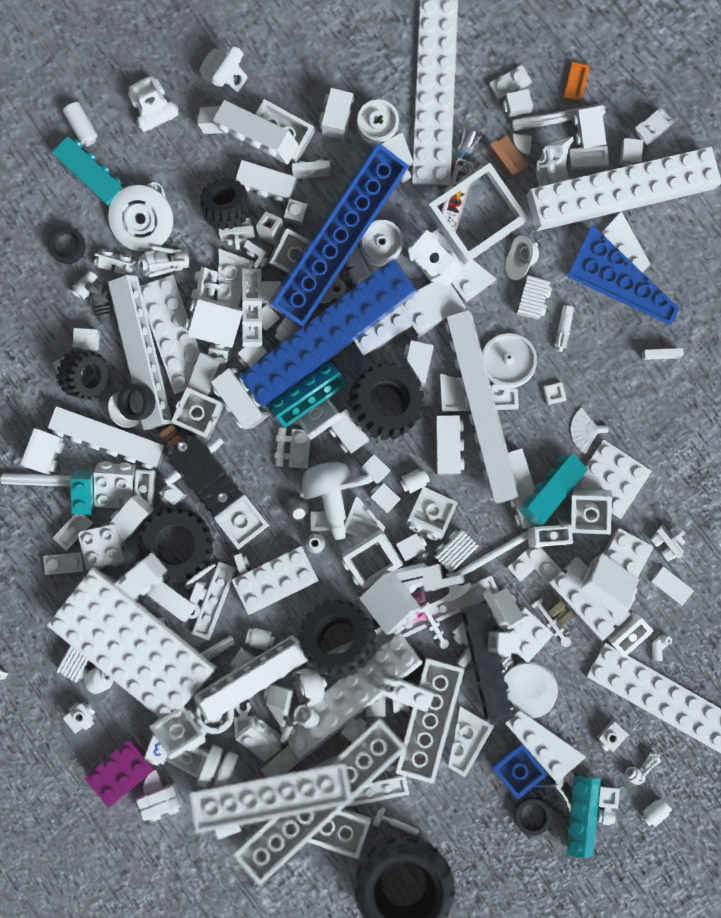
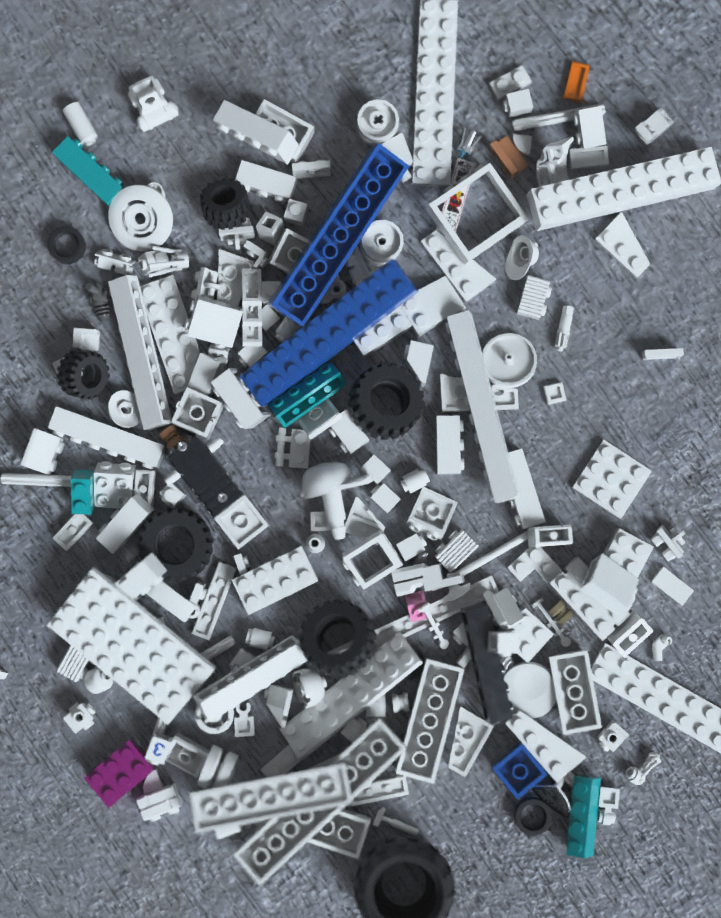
white plate [43,552,85,575] -> none
white cone [71,271,97,300] -> none
white bracket [78,524,127,570] -> none
black tyre [117,383,156,420] -> none
white plate [149,706,206,759] -> none
white hand [184,563,216,590] -> none
white brick [197,106,223,134] -> none
white piece [199,46,247,92] -> none
white bracket [236,715,281,761] -> none
piece [280,714,299,743] -> none
flat silver piece [284,496,309,521] -> none
white wheel [294,705,319,729] -> none
white brick [319,88,354,140] -> none
white brick [359,572,421,635] -> none
white hinge [377,675,434,712] -> none
white piece [408,230,463,286] -> none
teal brick [519,453,588,526] -> none
blue wing [567,224,680,325] -> none
white hand [571,408,609,454] -> none
white brick [571,489,612,534] -> none
white brick [619,138,643,167] -> none
white brick [642,798,672,827] -> none
none -> white slope [549,649,602,735]

